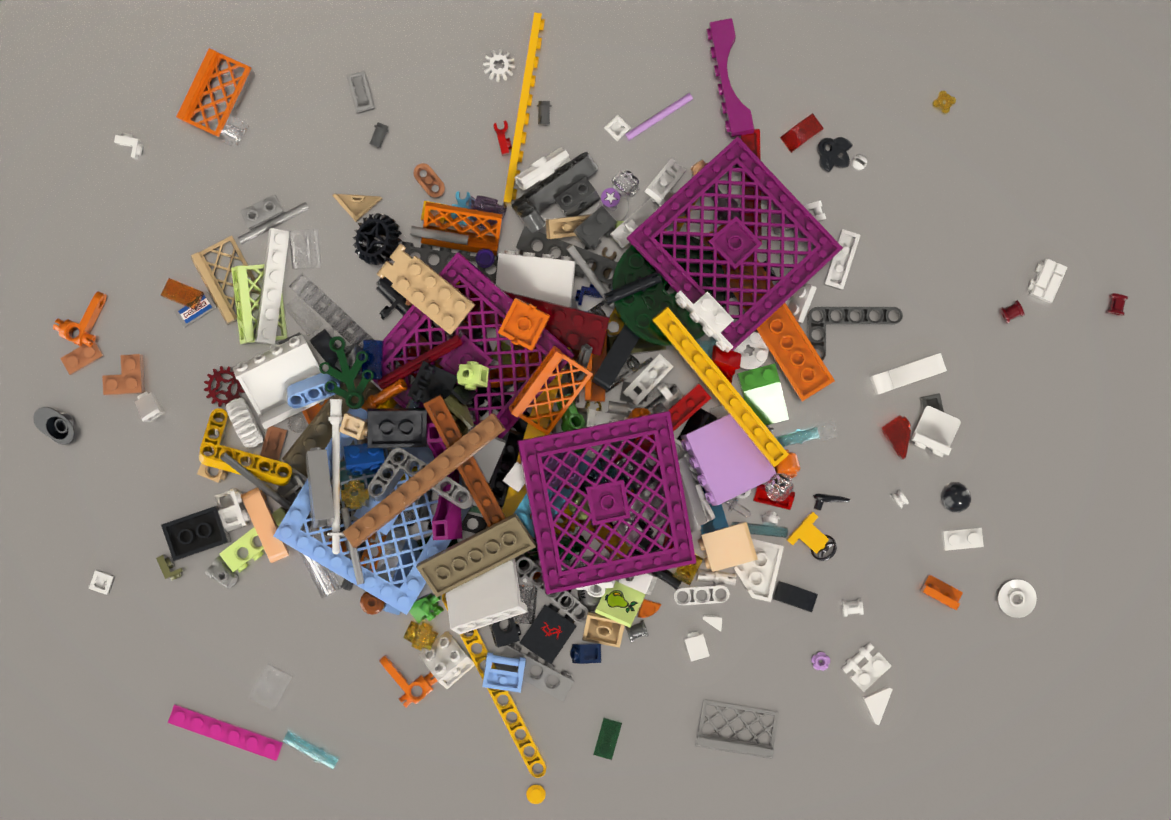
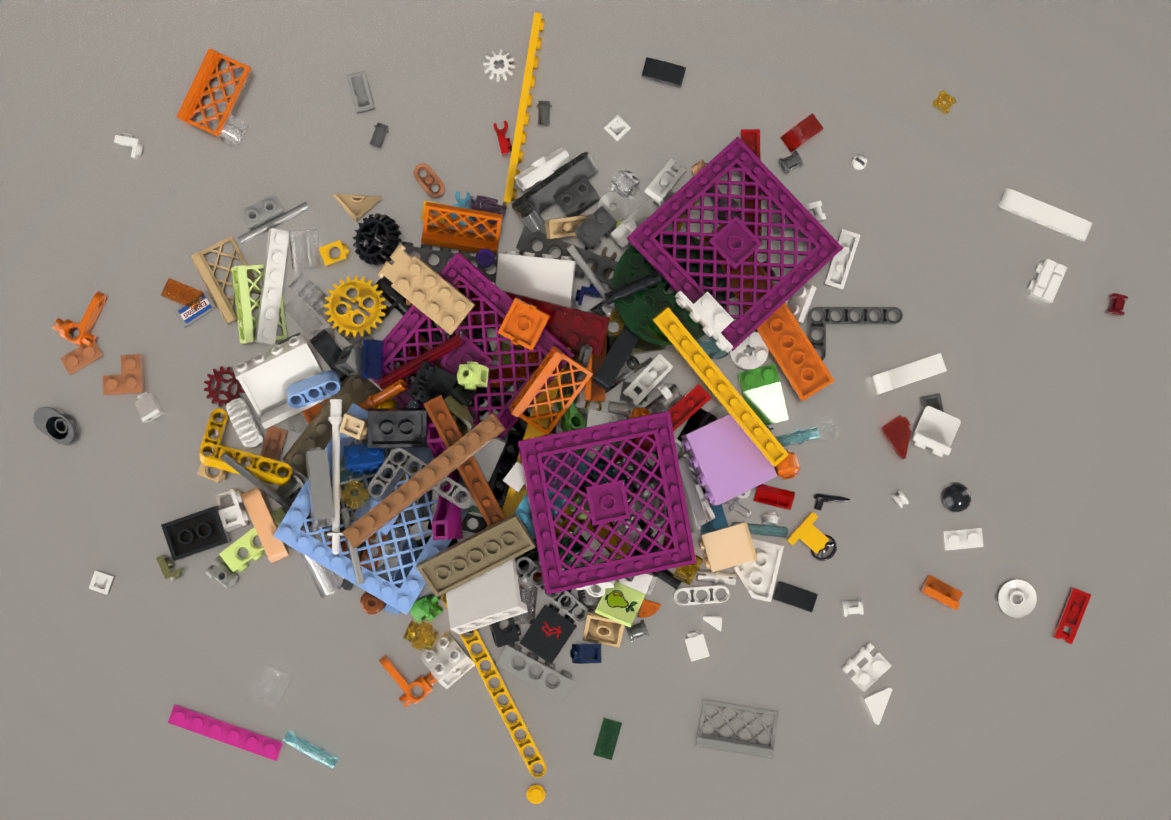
dark green plant [319,336,374,409] -> none
light grey piece [410,226,469,245] -> none
light blue plate [482,652,526,693] -> none
medium lavender tile [601,188,620,208] -> none
lavender bar [625,93,693,140] -> none
magenta arch [706,18,754,137] -> none
red slope [712,345,741,383] -> none
clear head [765,473,794,502] -> none
lavender plate [811,652,830,671] -> none
black plate [818,137,853,172] -> none
dark red bush [1000,300,1025,324] -> none
none -> yellow brick [319,240,350,267]
none -> yellow gear [324,275,387,338]
none -> black slope [642,57,686,86]
none -> dark grey bush [779,151,804,174]
none -> white beam [998,188,1092,242]
none -> red plate [1053,587,1091,644]

